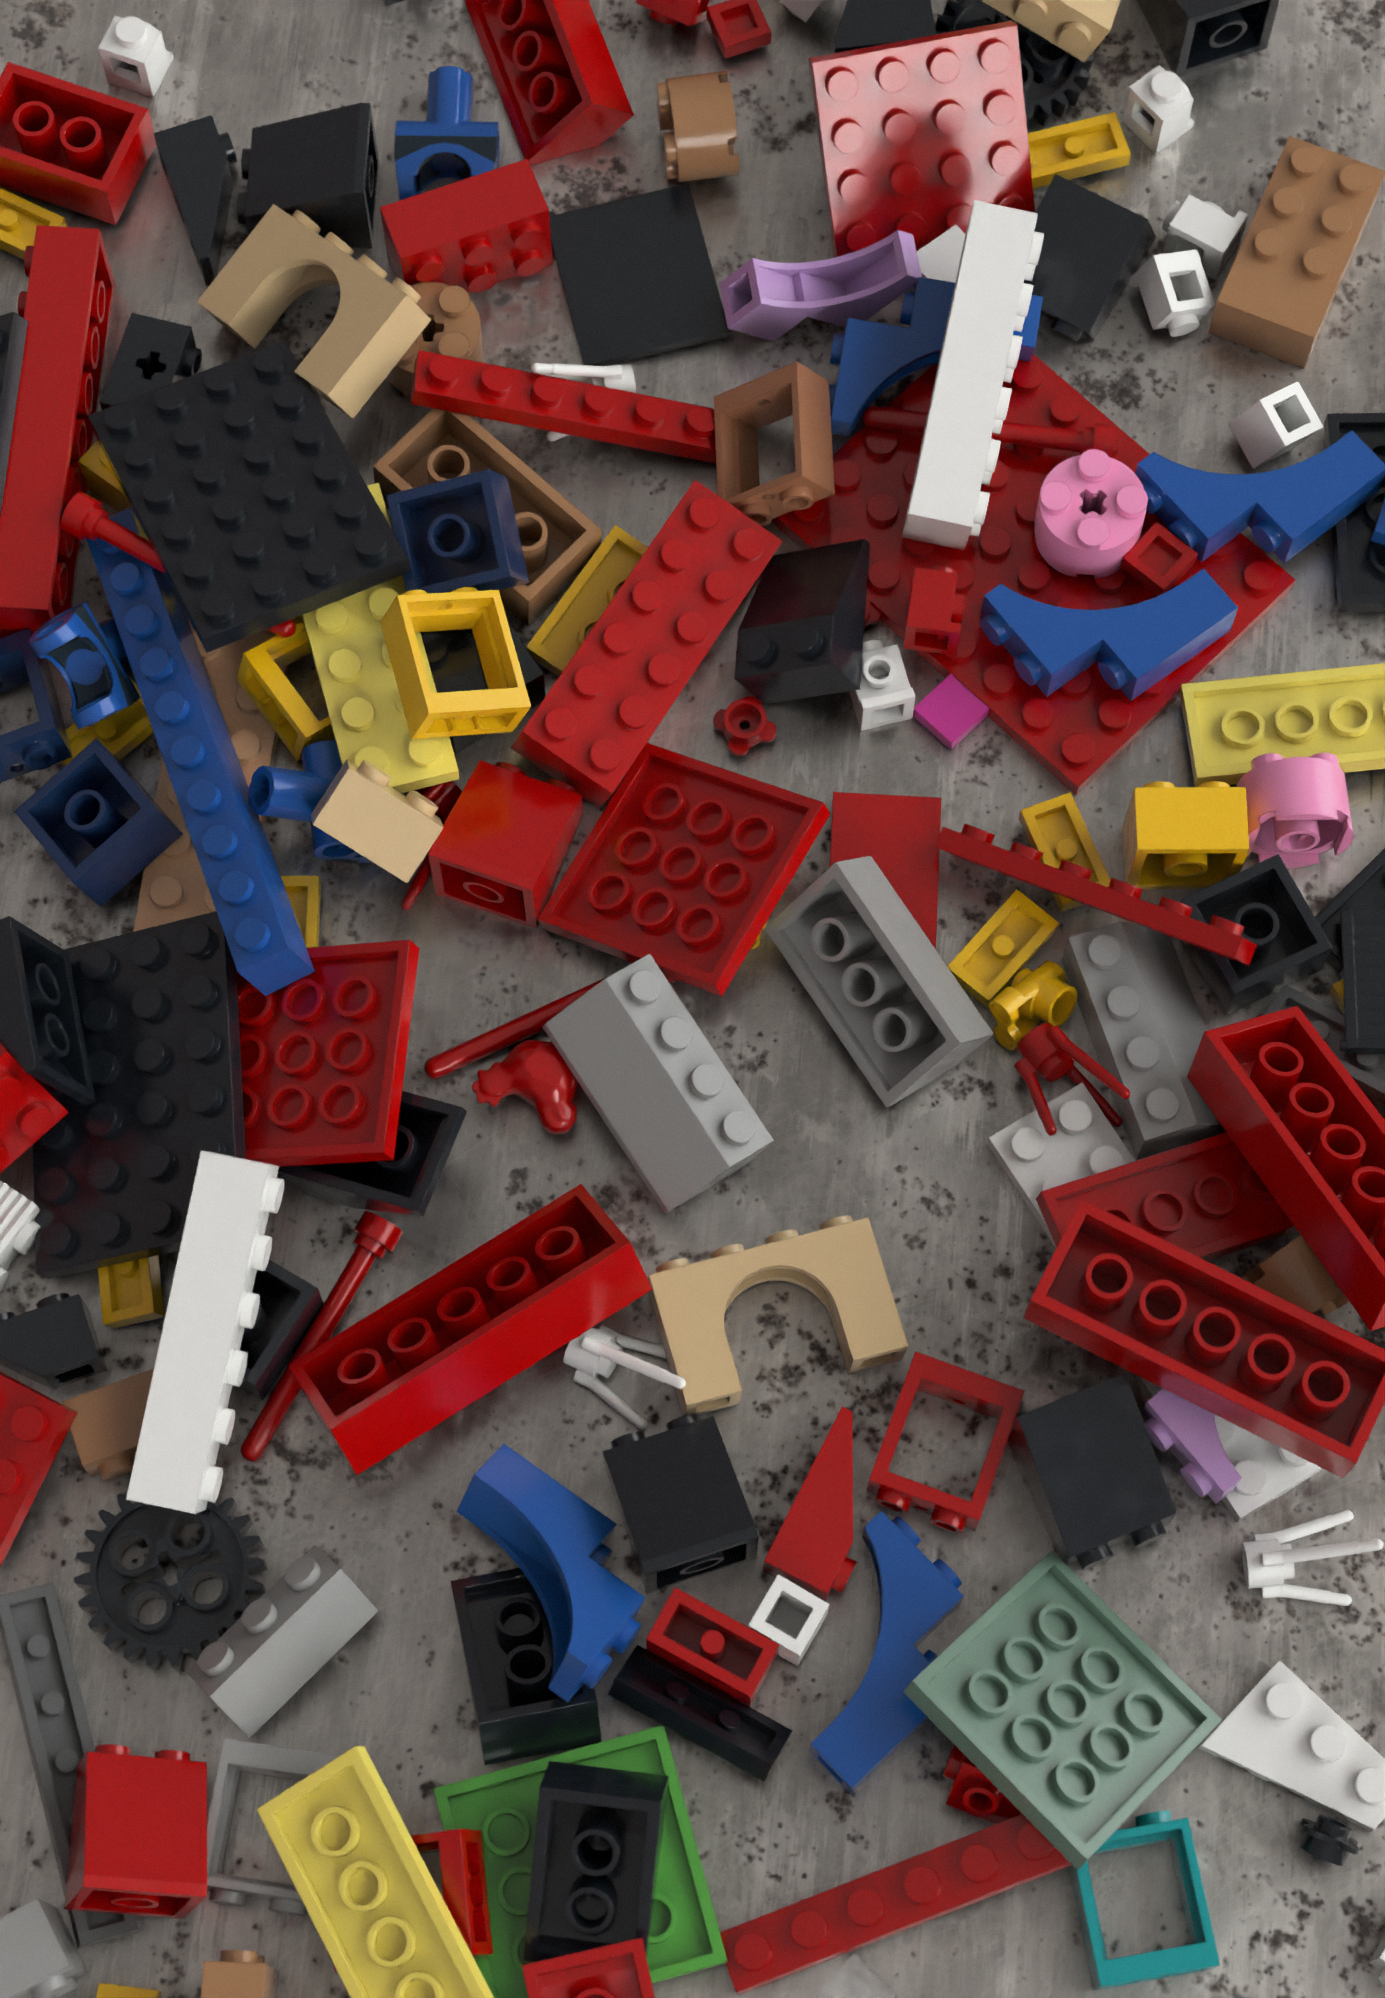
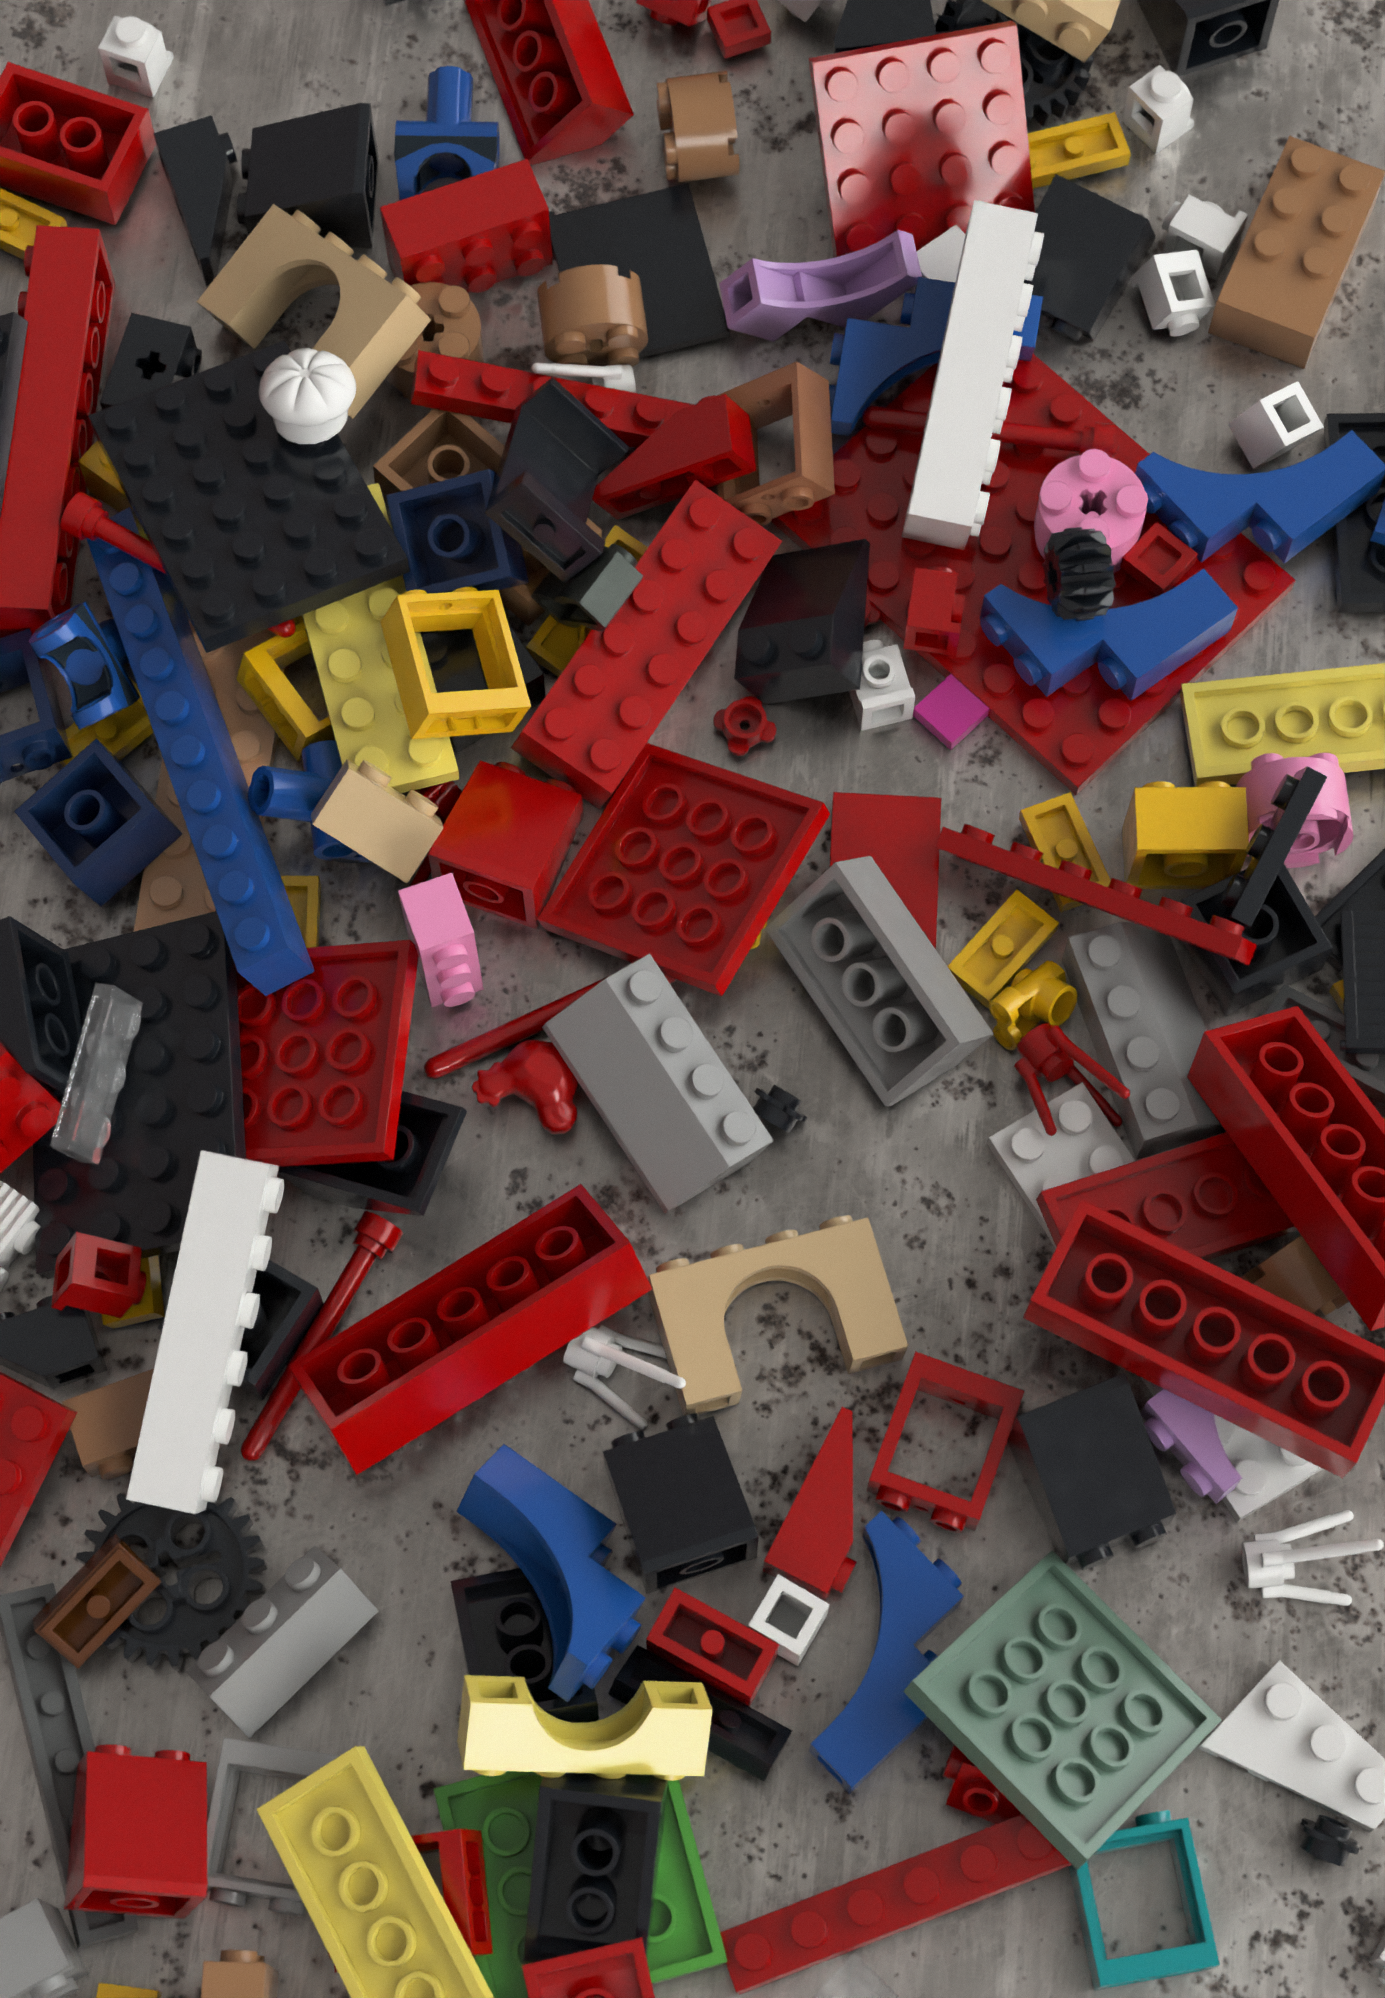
none -> reddish brown slope [33,1534,161,1669]
none -> clear plate [50,983,143,1165]
none -> red brick [51,1232,147,1318]
none -> white piece [259,348,356,444]
none -> bright pink brick [398,873,484,1007]
none -> light yellow arch [457,1675,712,1781]
none -> black panel [485,377,629,583]
none -> pearl dark grey brick [531,544,643,631]
none -> medium nougat brick [537,264,648,367]
none -> red slope [592,394,756,520]
none -> black plate [753,1084,808,1133]
none -> black gear [1042,527,1116,621]
none -> black plate [1220,766,1327,929]

